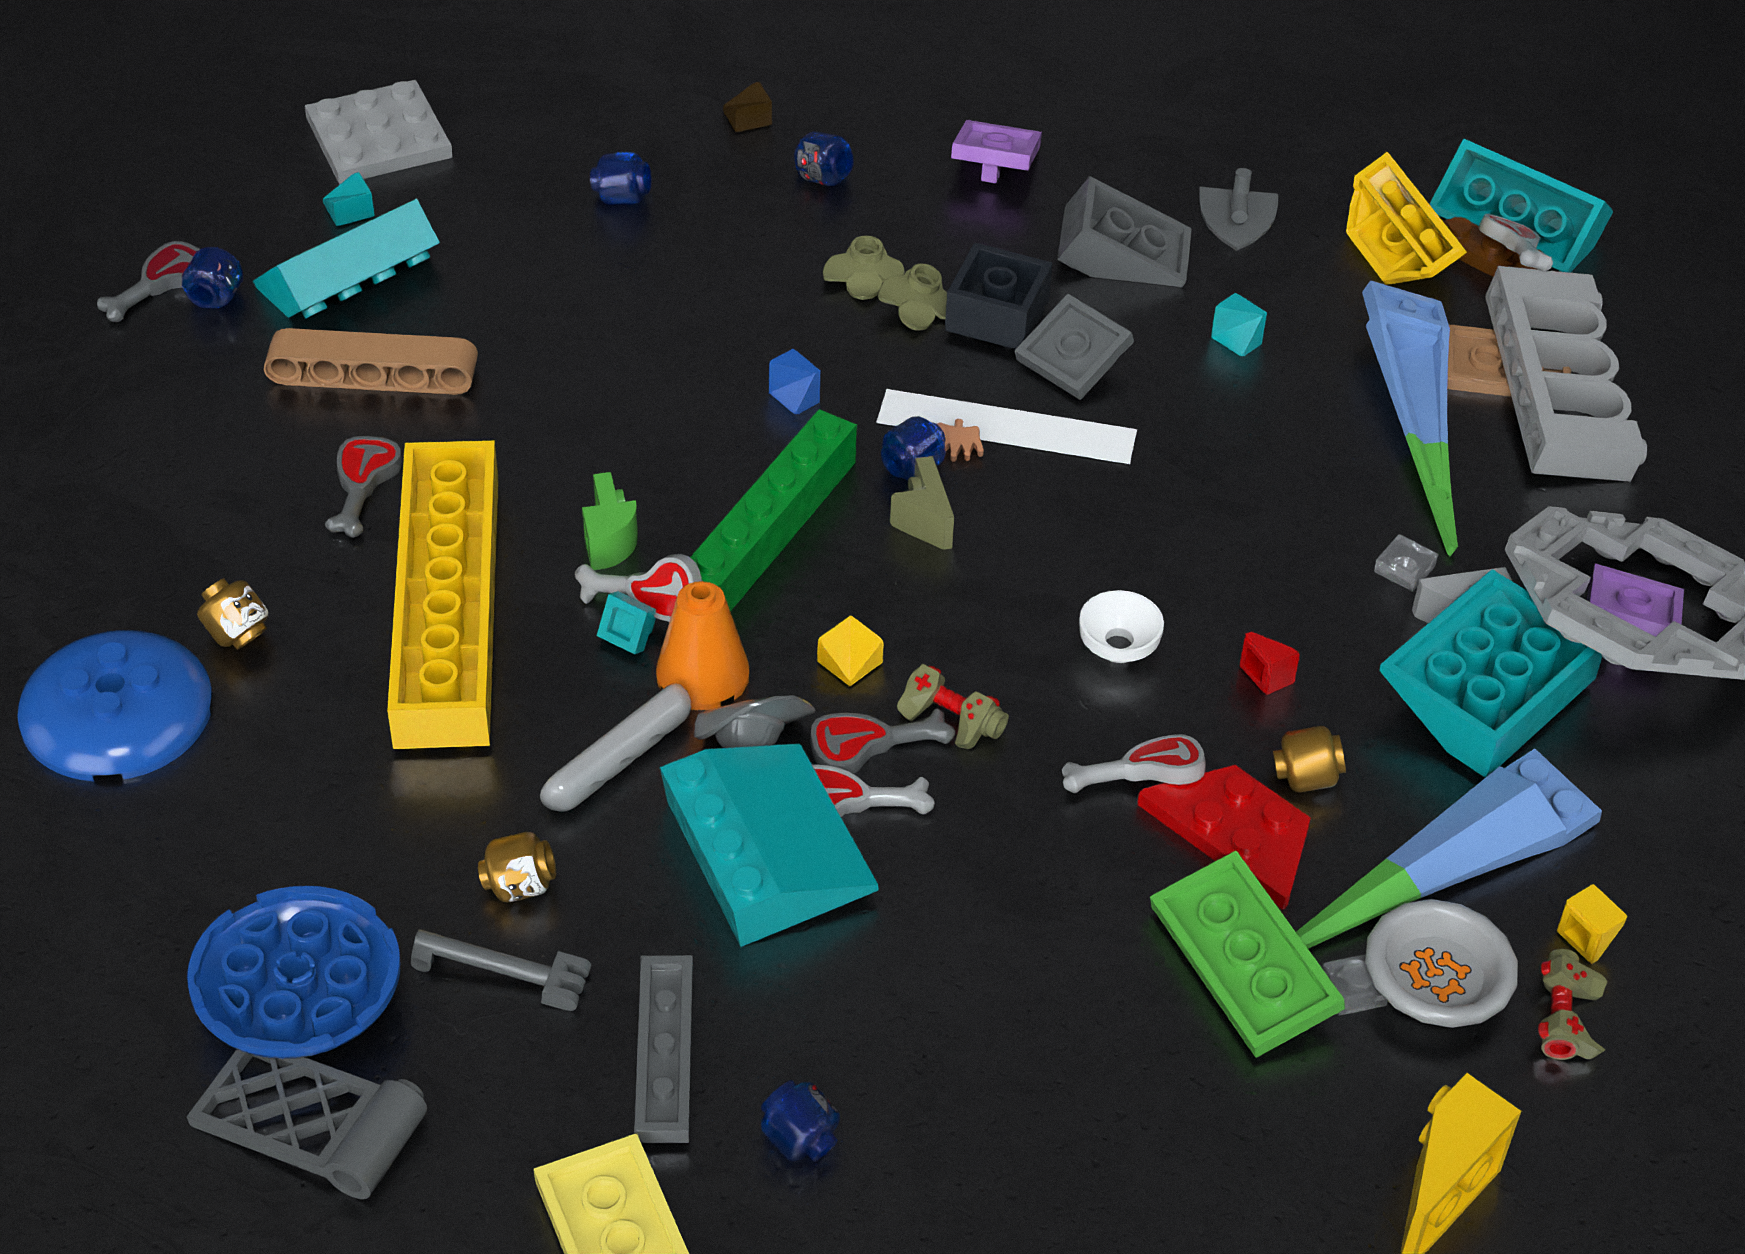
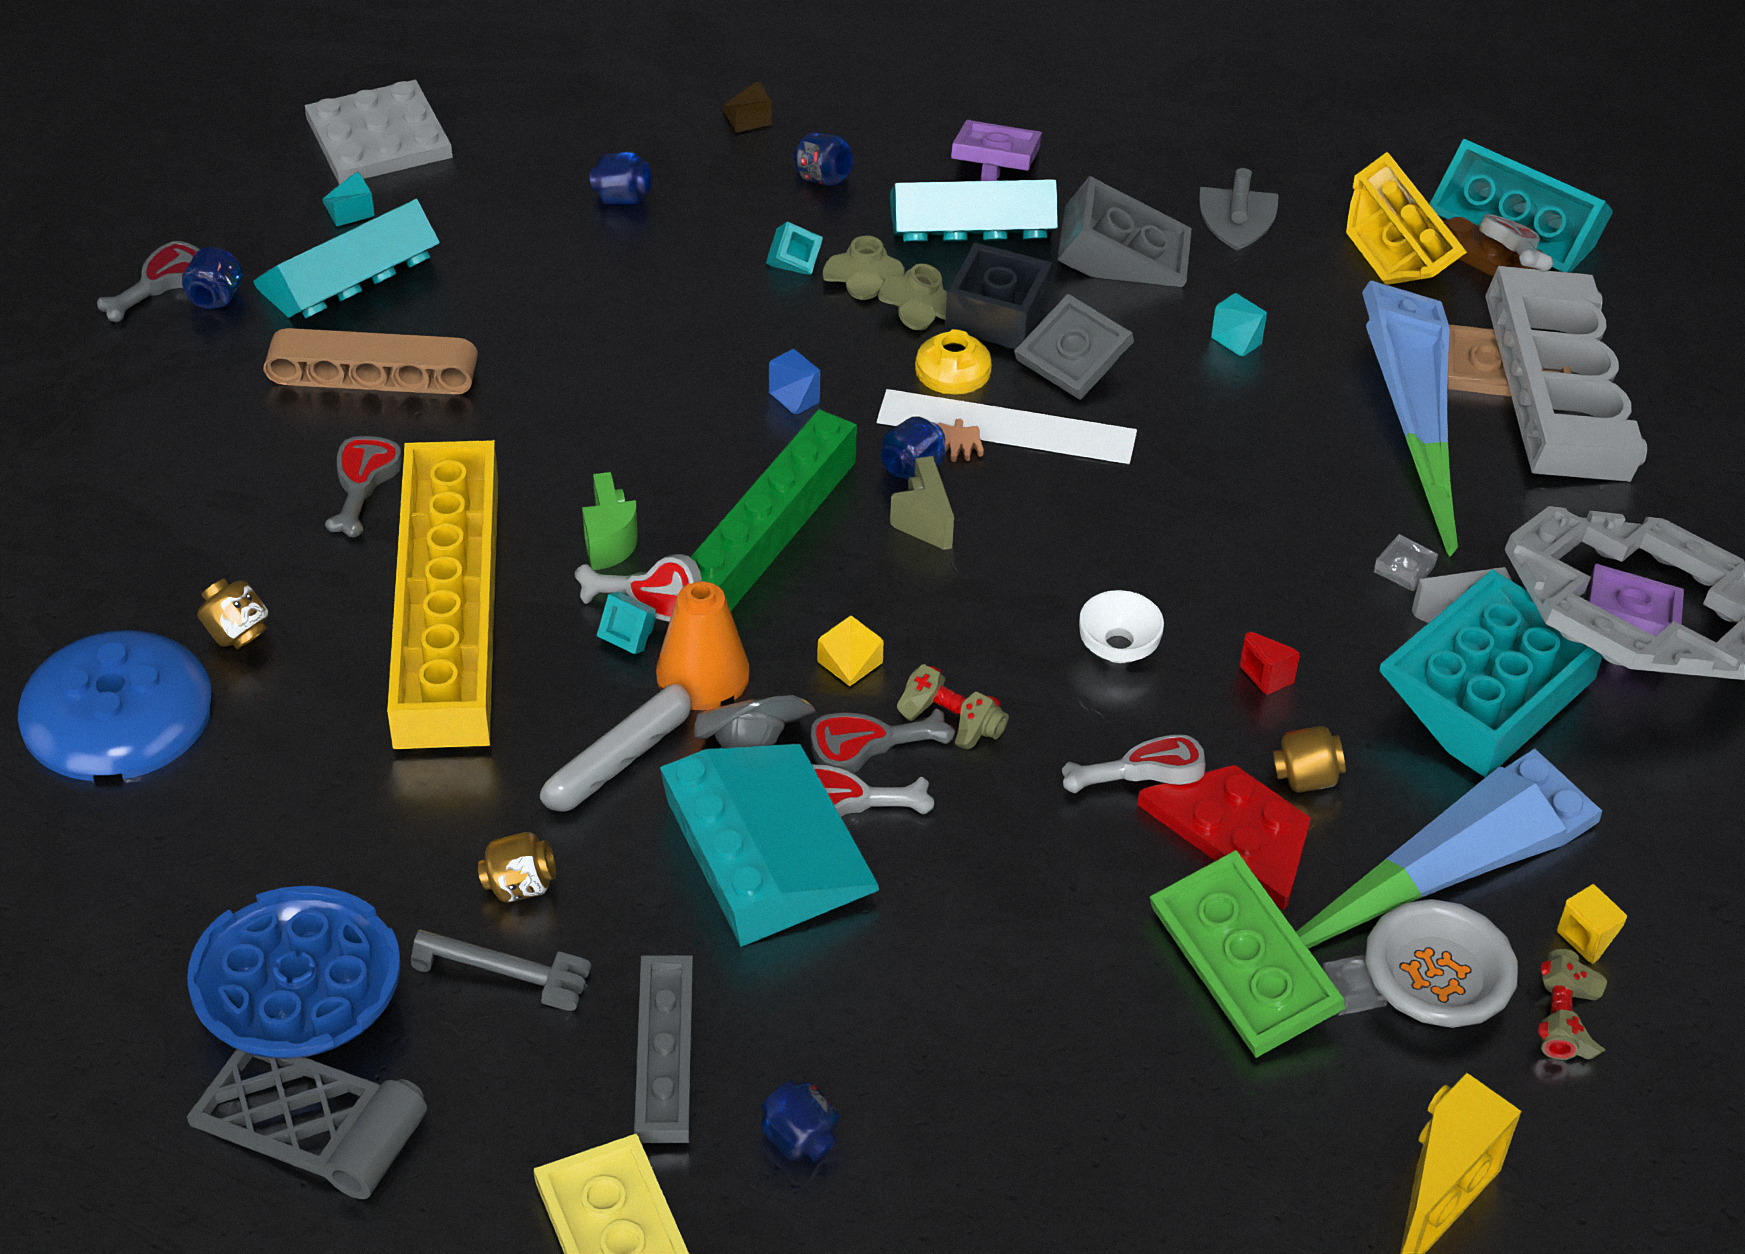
none -> teal slope [766,221,823,275]
none -> slope [890,180,1057,243]
none -> yellow piece [915,329,992,395]

